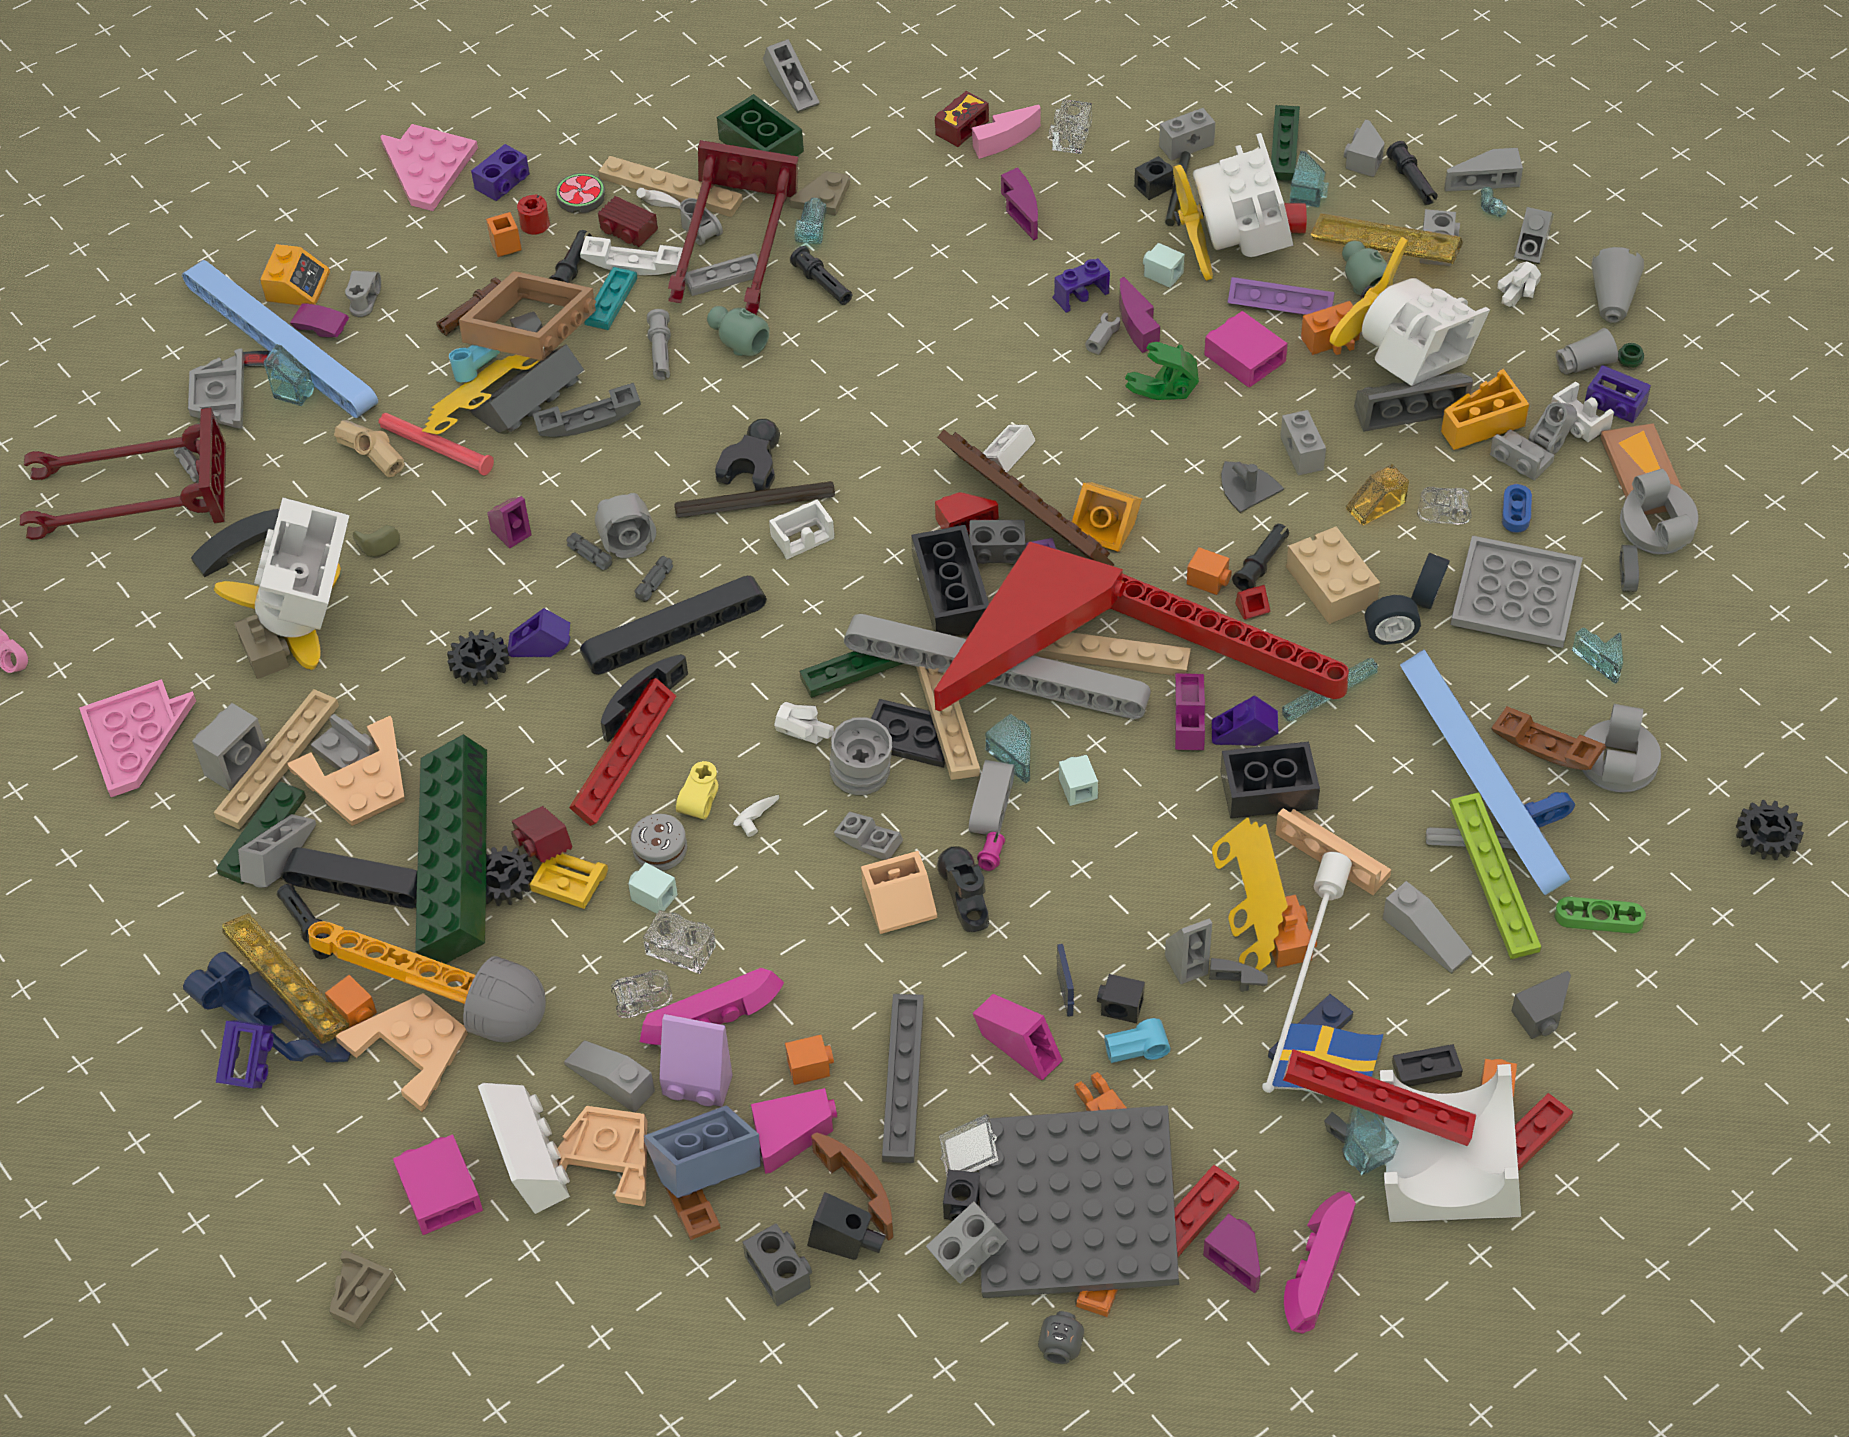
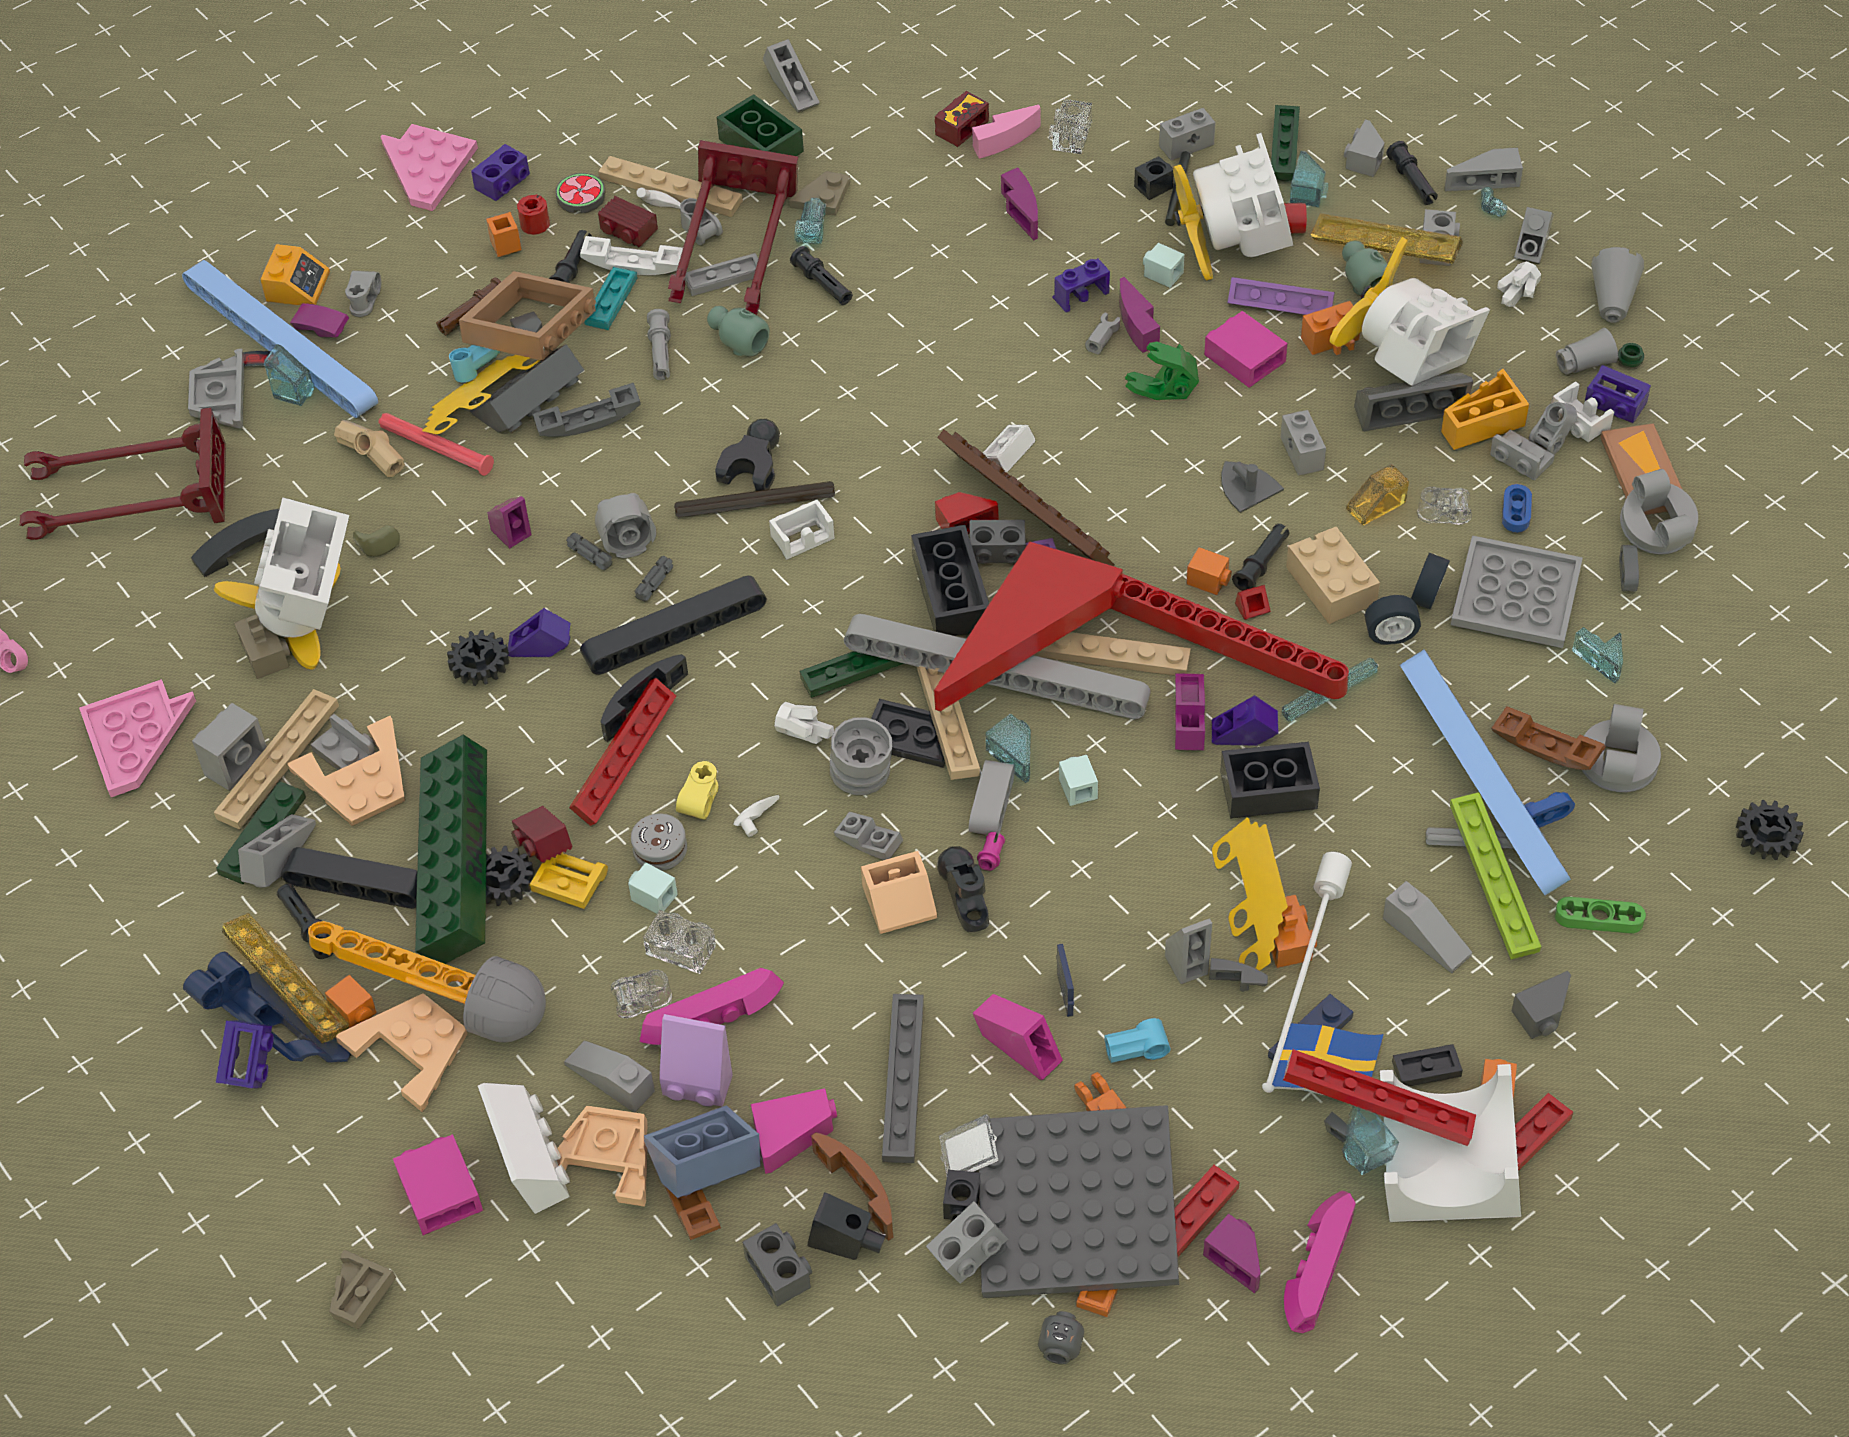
light grey axle [173,447,199,483] -> none
orange brick [785,1035,834,1085] -> none
light orange slope [1072,482,1142,552] -> none
black brick [1097,974,1145,1024] -> none
light nougat fence [1276,808,1391,895] -> none

